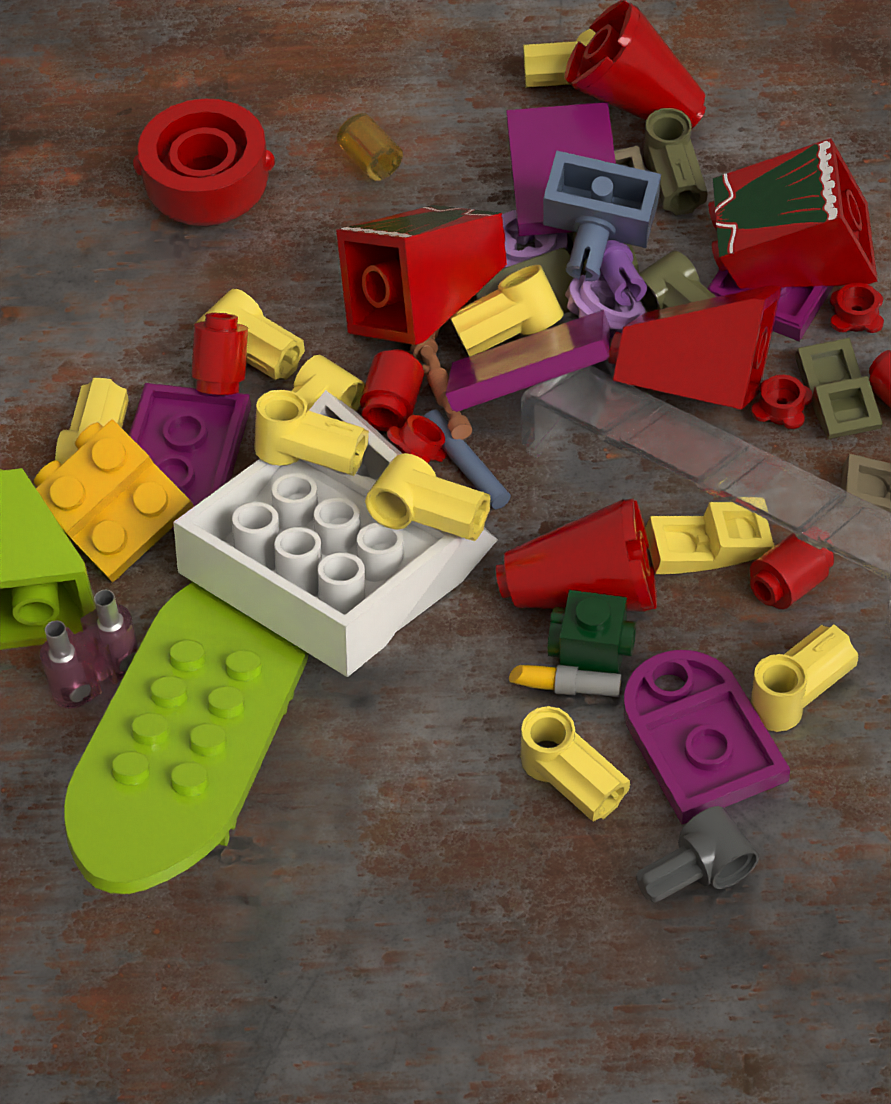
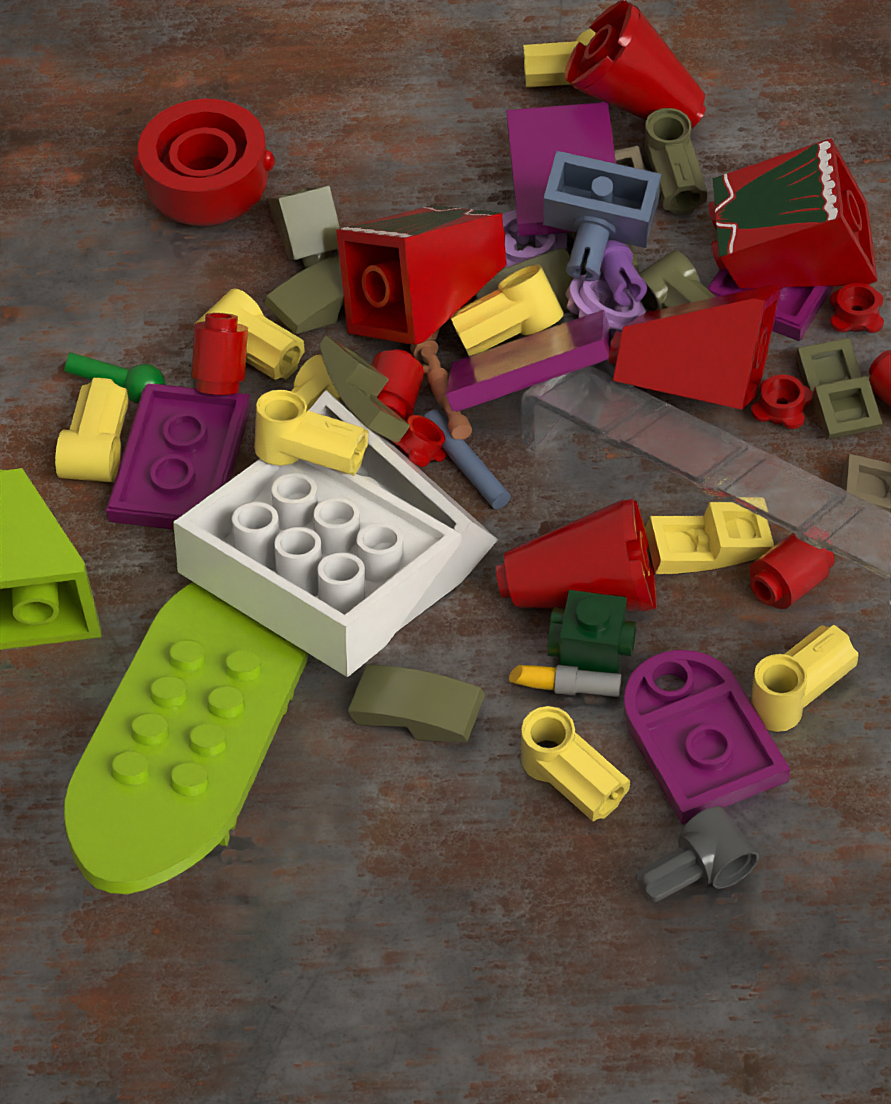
yellow plate [34,419,194,583] -> none
clear pink piece [40,589,139,709] -> none
clear yellow piece [337,113,403,181] -> none
light yellow piece [365,453,491,541] -> none
none -> green bar [64,352,166,404]
none -> olive slope [264,254,345,335]
none -> slope [266,185,340,267]
none -> olive slope [319,336,410,443]
none -> olive slope [348,664,485,742]

